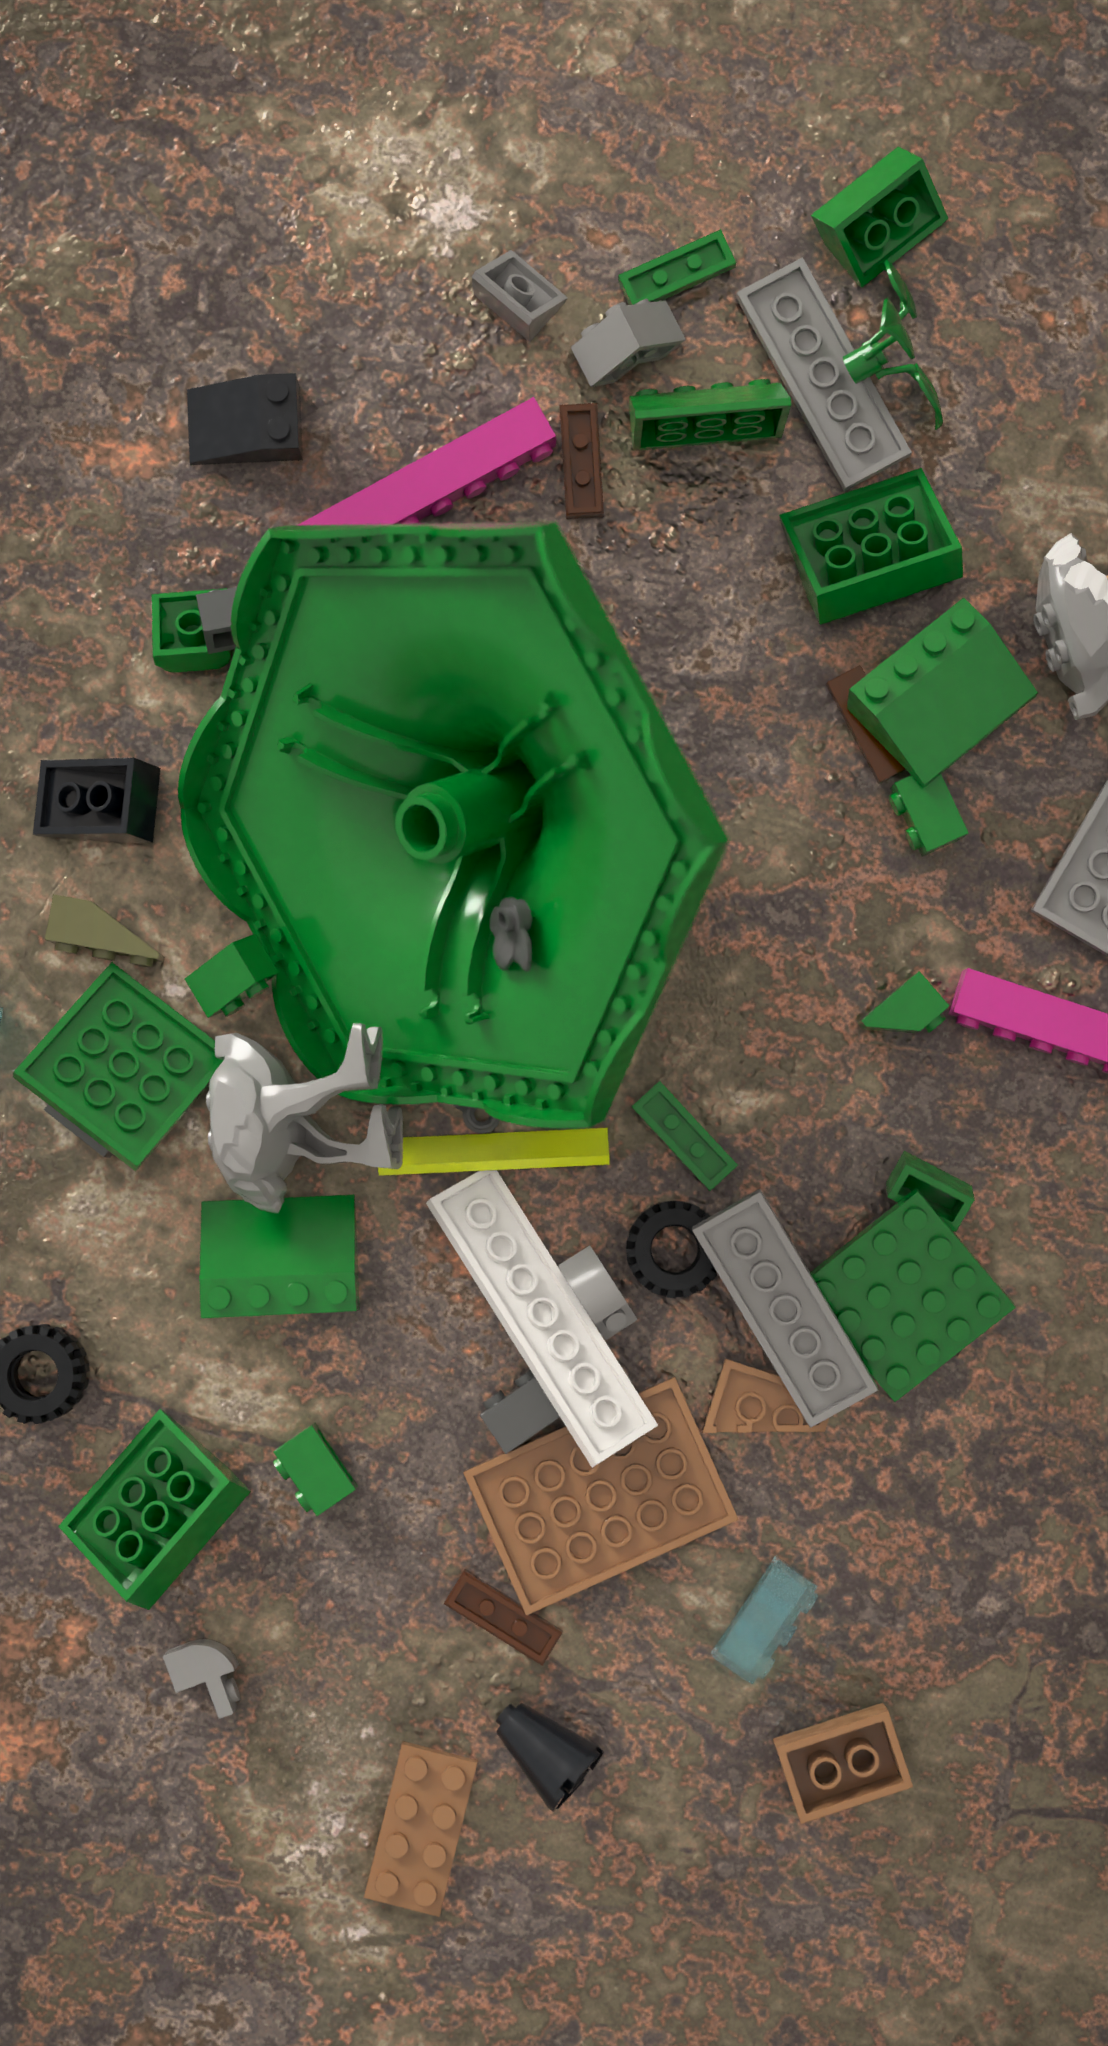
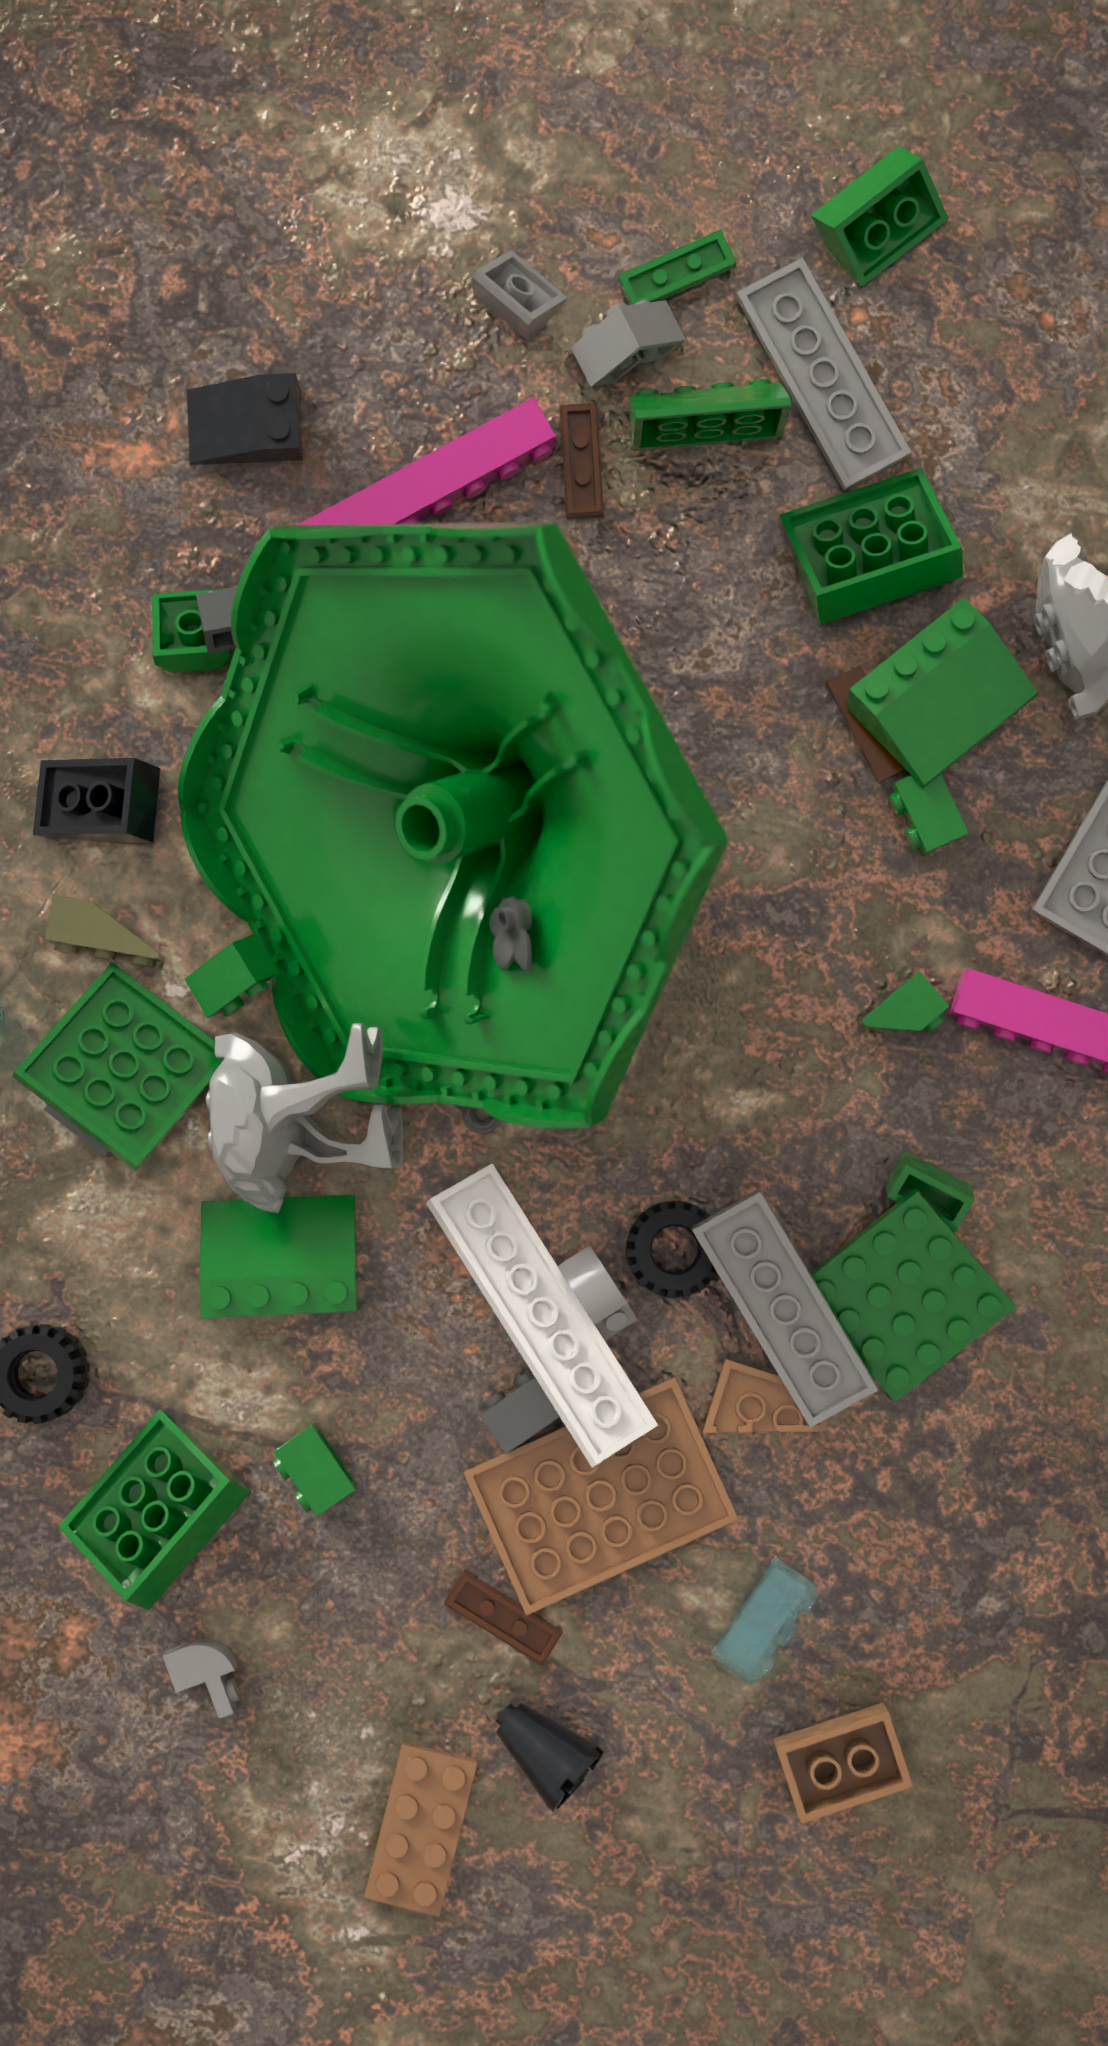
neon yellow tile [378,1128,610,1176] -> none
green plate [631,1081,738,1191] -> none
green plant [842,260,943,430] -> none

